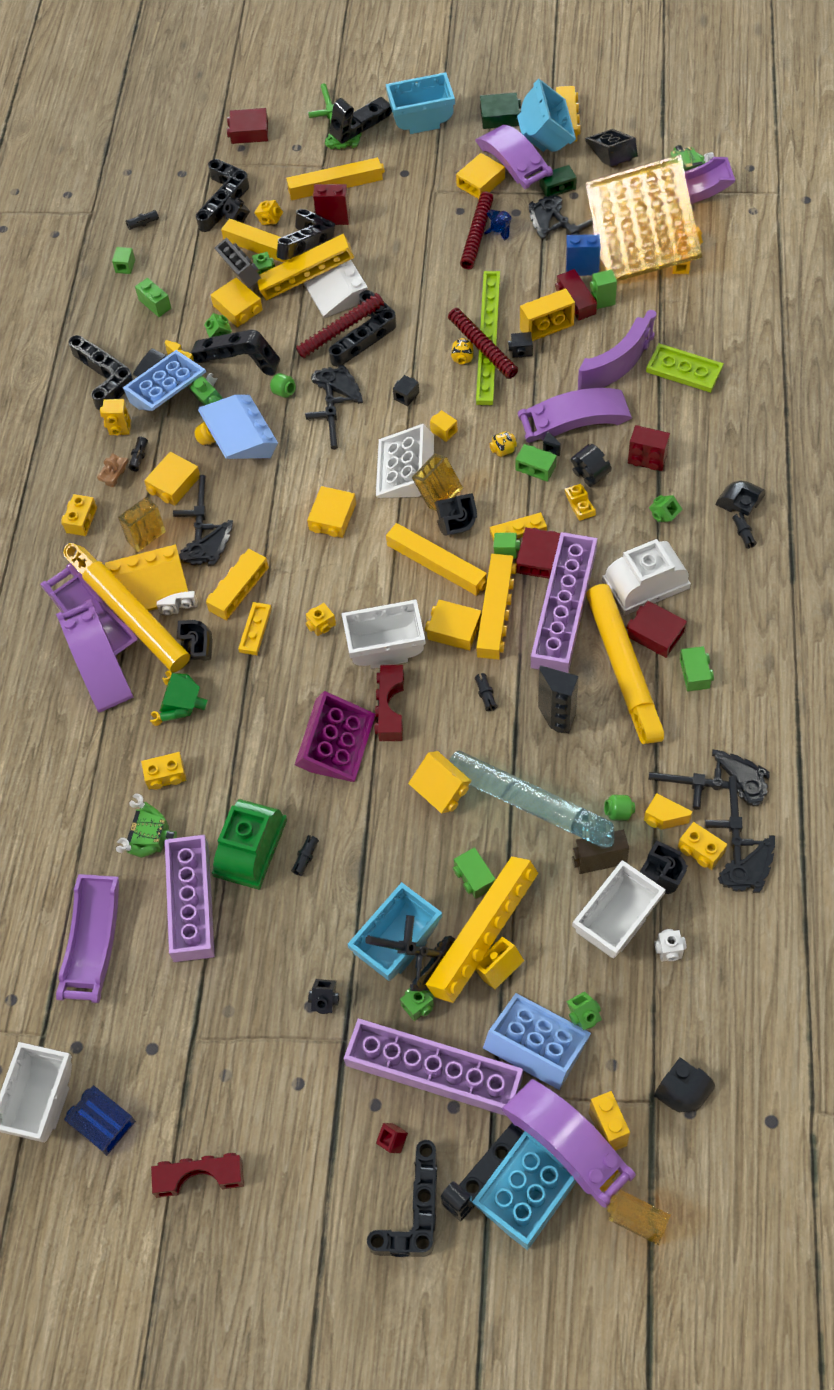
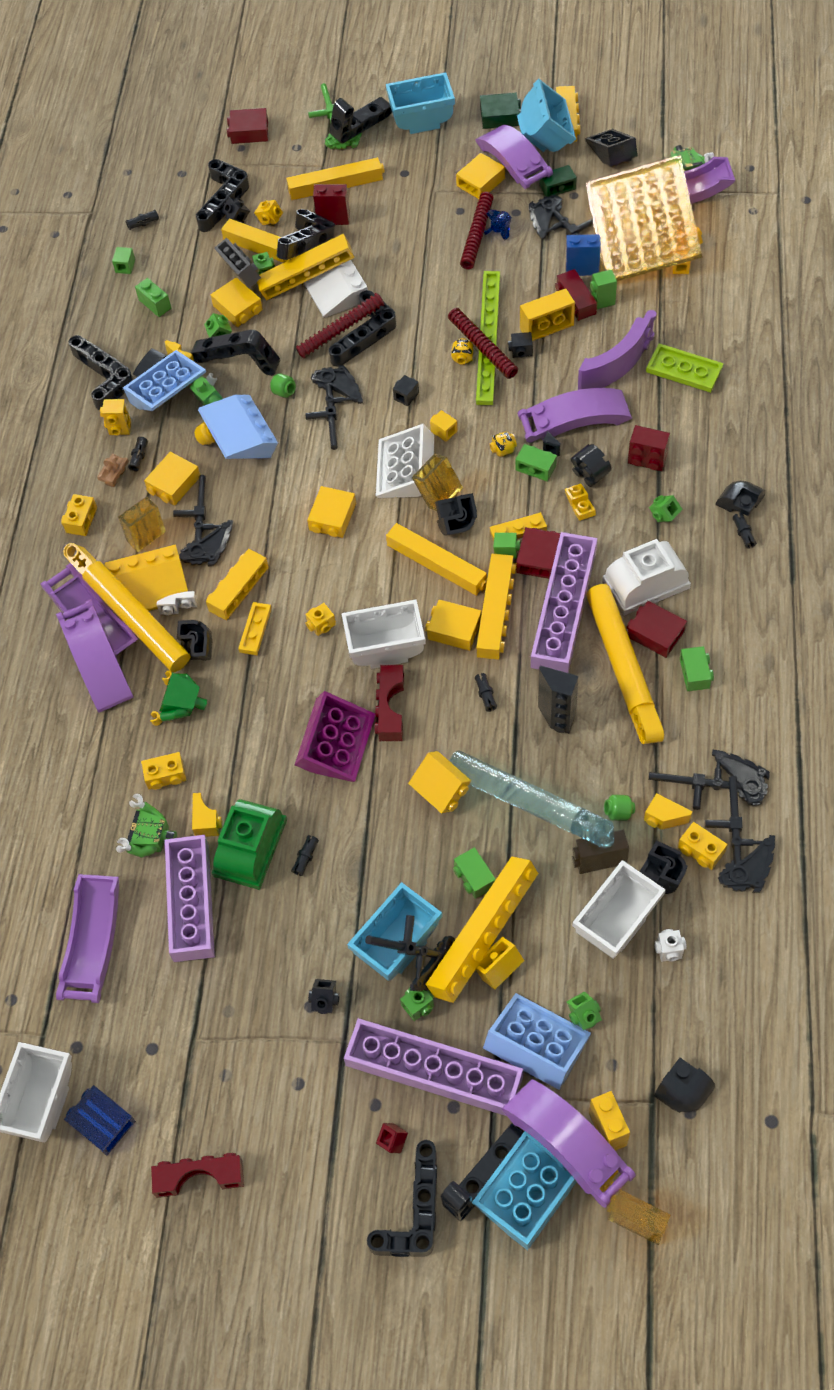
none -> yellow arch [192,793,223,837]

